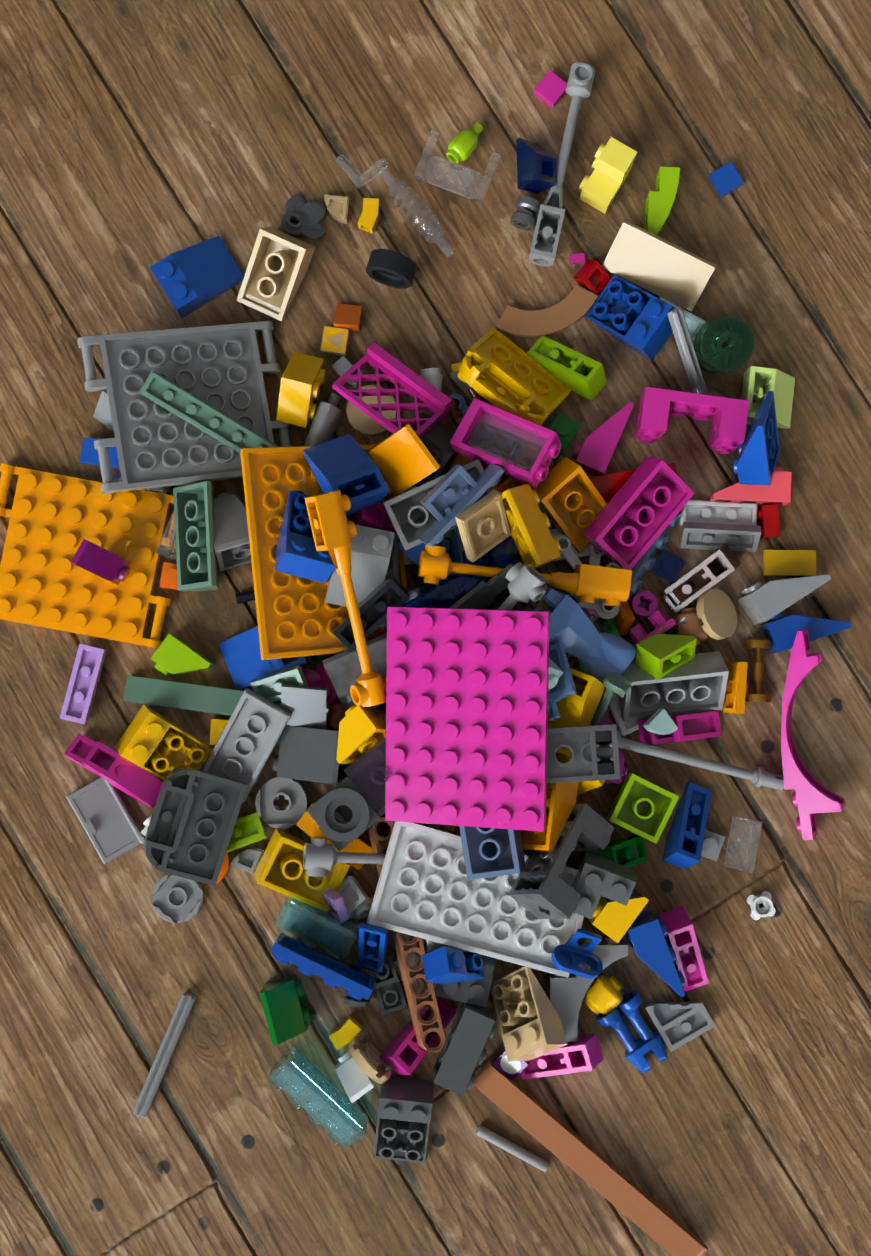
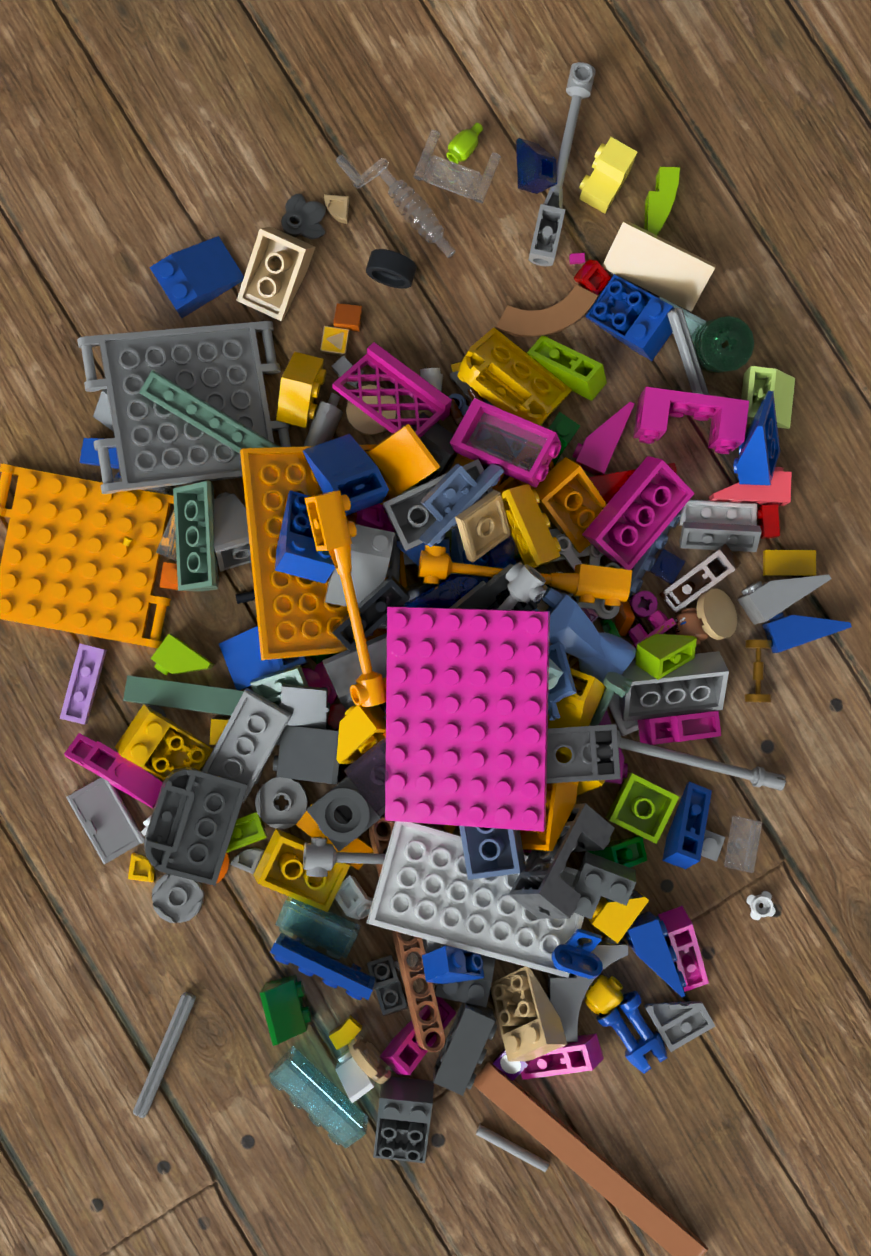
magenta slope [71,539,130,585] -> none
lavender tile [323,888,350,923] -> none
dark grey piece [344,996,370,1007] -> none
blue slope [357,923,391,973] -> none
yellow piece [358,198,380,234] -> none
flat silver wheel [510,196,541,231] -> none
dark pink tile [534,70,567,108] -> none
light aqua tile [643,708,678,735] -> none
blue tile [708,162,744,198] -> none
light orange plate [723,662,748,714] -> none
dark pink slope [781,628,846,840] -> none
none -> yellow tile [128,852,155,882]

